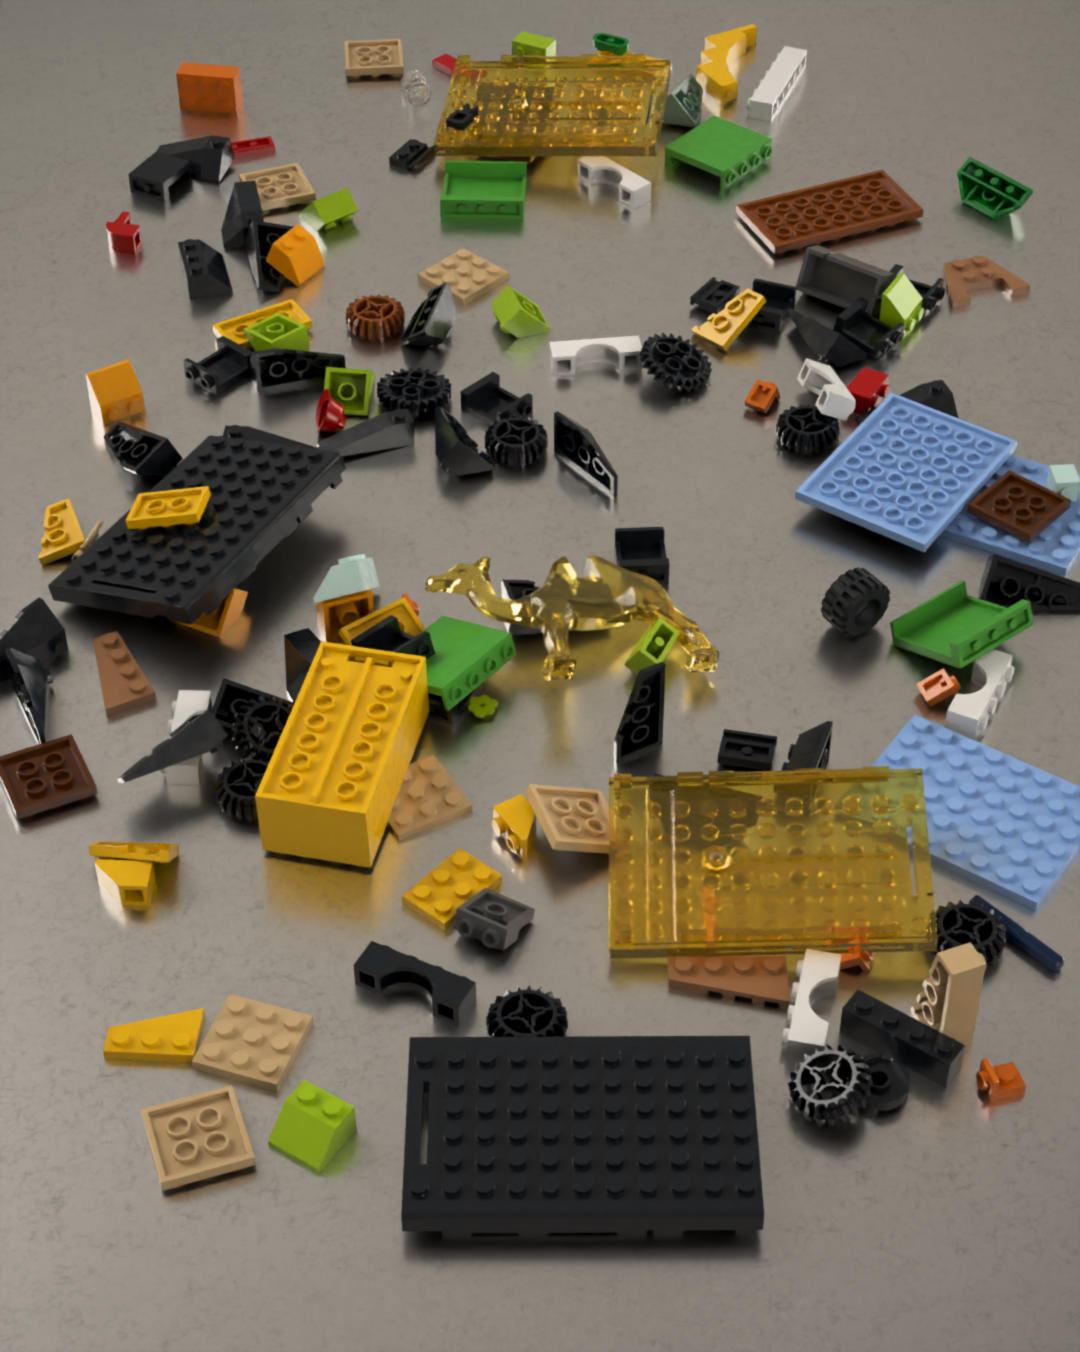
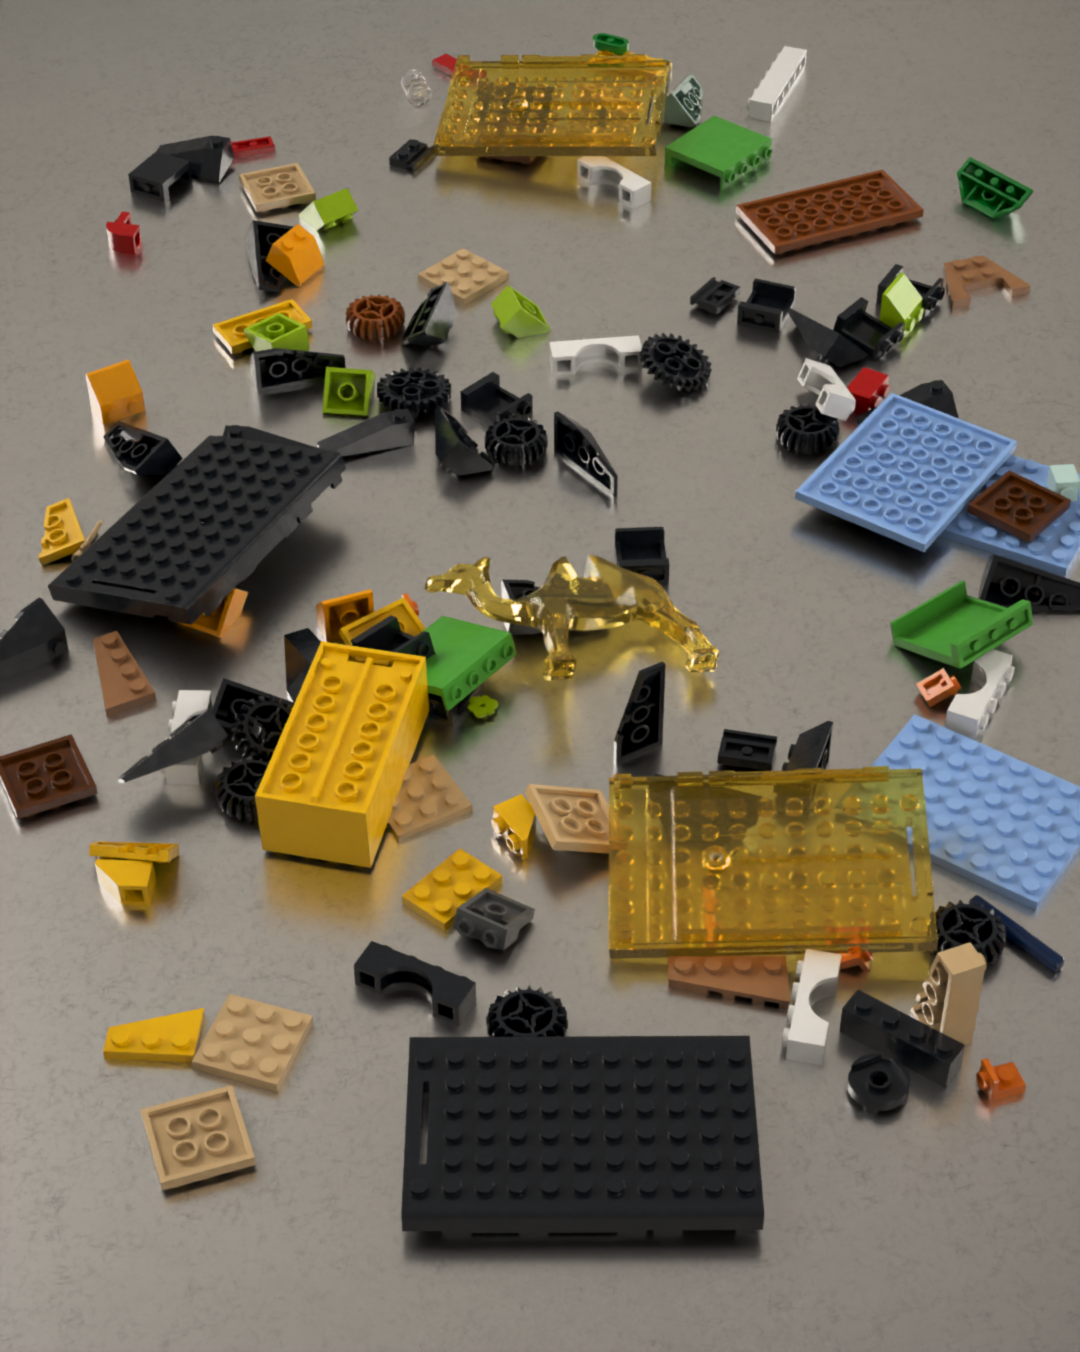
black wedge [5,647,53,744] -> none
yellow plate [125,486,211,530] -> none
orange brick [176,62,243,114] -> none
black slope [178,239,233,299] -> none
black panel [183,336,253,395] -> none
black wedge [221,180,264,248] -> none
lime slope [268,1080,357,1173] -> none
light aqua wedge [313,554,380,603] -> none
red piece [316,389,346,434] -> none
tan plate [344,39,404,77] -> none
bright green panel [440,160,527,219] -> none
black plate [446,103,479,131] -> none
lime brick [512,31,556,66] -> none
lime brick [624,617,680,675] -> none
yellow wing [691,288,767,351] -> none
yellow arch [696,24,757,104] -> none
orange bracket [744,379,780,414] -> none
black gear [788,1044,873,1127] -> none
dark grey piece [796,245,894,317] -> none
black tyre [821,567,890,638] -> none

